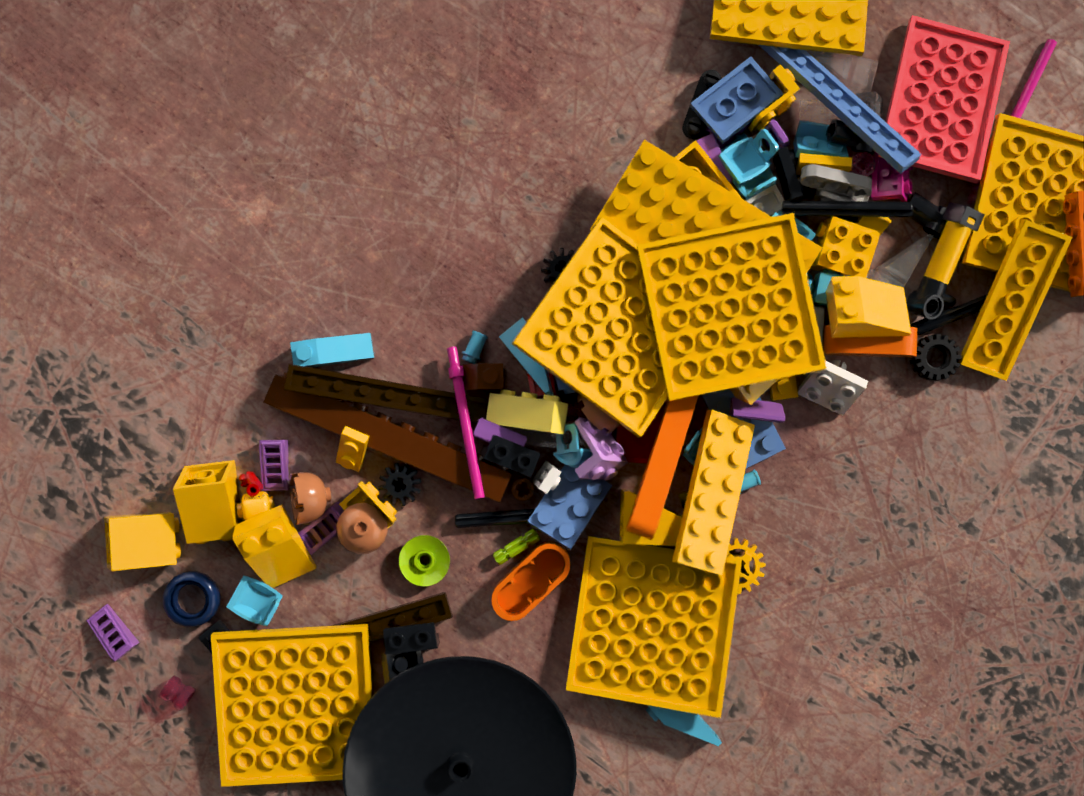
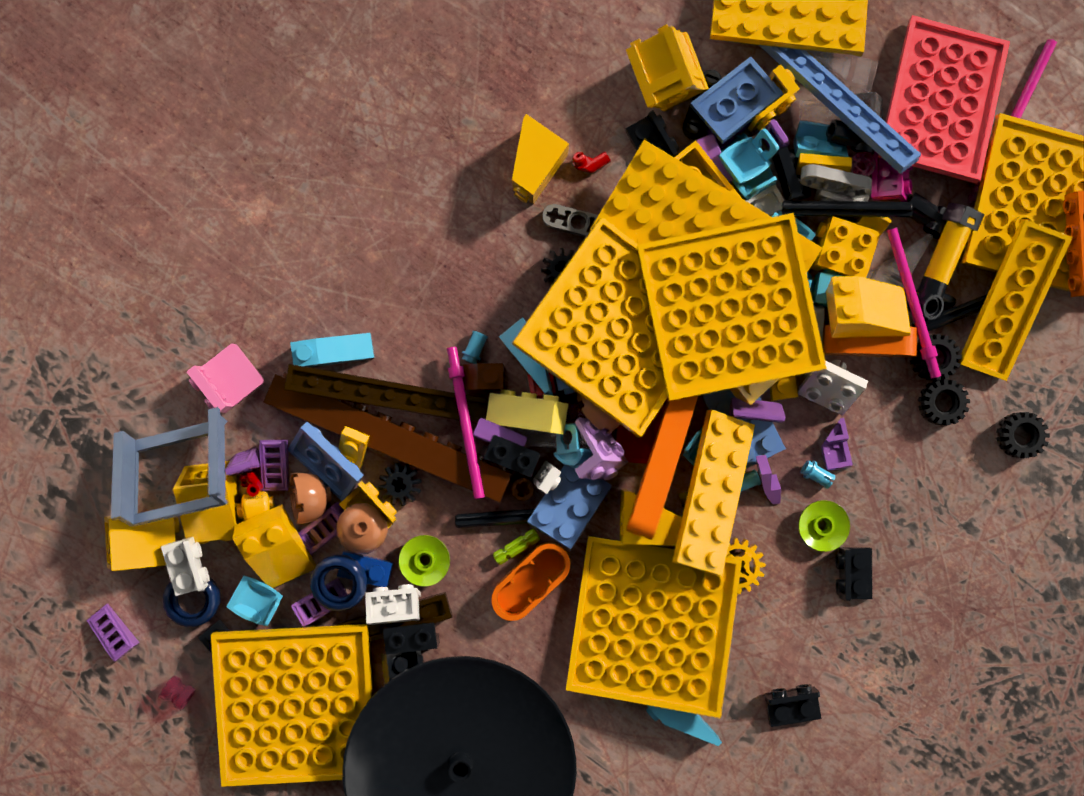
none -> sand blue piece [111,407,228,527]
none -> white bracket [161,537,210,596]
none -> bright pink bracket [187,344,264,413]
none -> medium lavender slope [225,448,261,476]
none -> medium blue plate [288,422,364,501]
none -> medium lavender slope [291,577,348,627]
none -> dark blue wheel [310,554,367,612]
none -> blue plate [337,551,393,587]
none -> white bracket [365,584,421,625]
none -> yellow slope [512,114,569,204]
none -> light grey beam [543,204,598,237]
none -> red arm [572,151,611,173]
none -> black bracket [625,110,679,157]
none -> yellow container [626,24,709,112]
none -> medium lavender slope [756,455,781,504]
none -> black bracket [764,684,822,727]
none -> lime dish [798,500,850,552]
none -> medium azure pin [801,460,835,489]
none -> medium lavender slope [821,418,853,471]
none -> black bracket [835,547,872,601]
none -> dark pink bar [887,228,941,379]
none -> black tyre [918,379,970,425]
none -> black tyre [996,412,1050,458]

